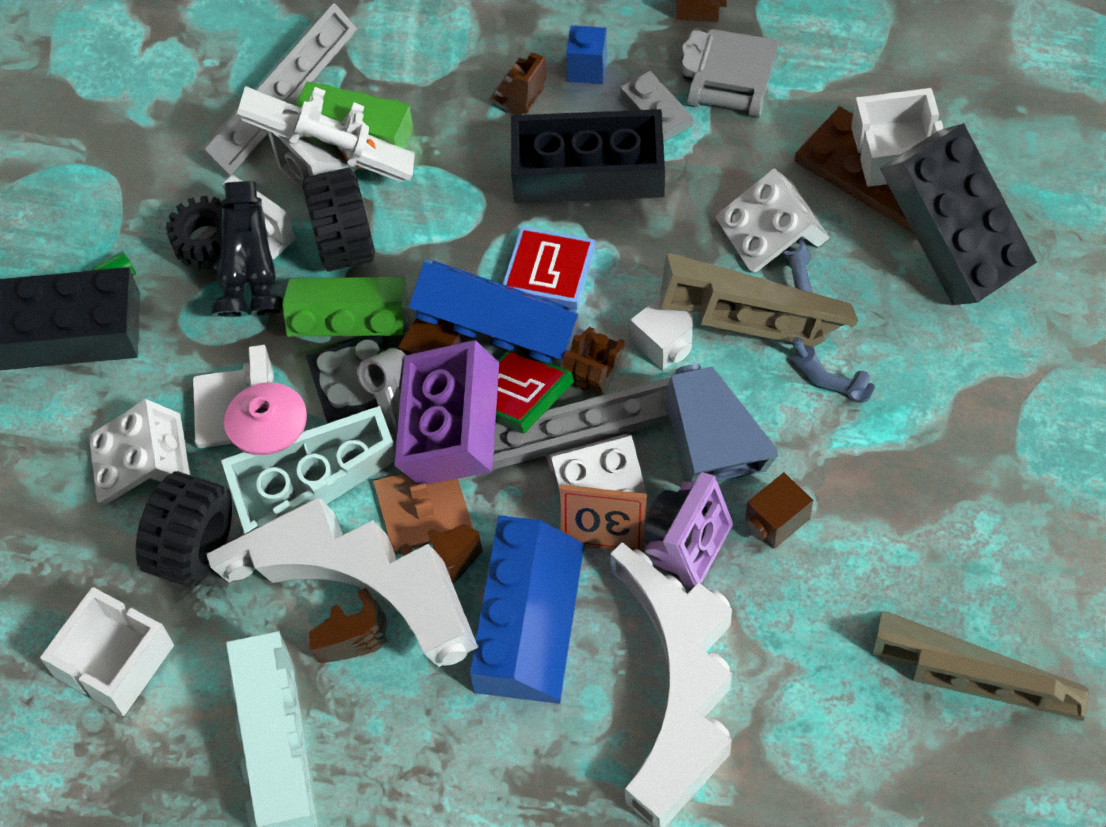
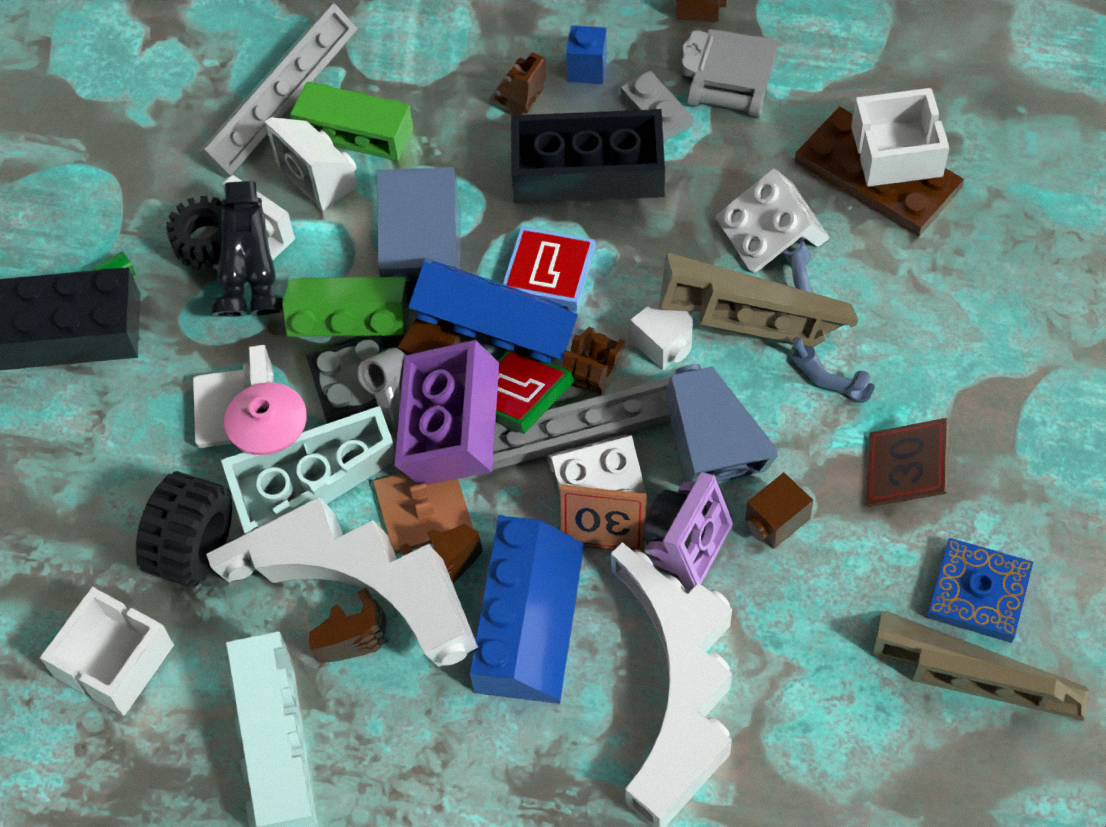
white bracket [89,399,190,505] -> none
white piece [236,86,415,182] -> none
black tyre [302,167,375,272] -> none
black brick [879,123,1037,305] -> none
none -> sand blue slope [377,167,461,291]
none -> reddish brown piece [866,418,949,507]
none -> blue plate [927,538,1033,643]

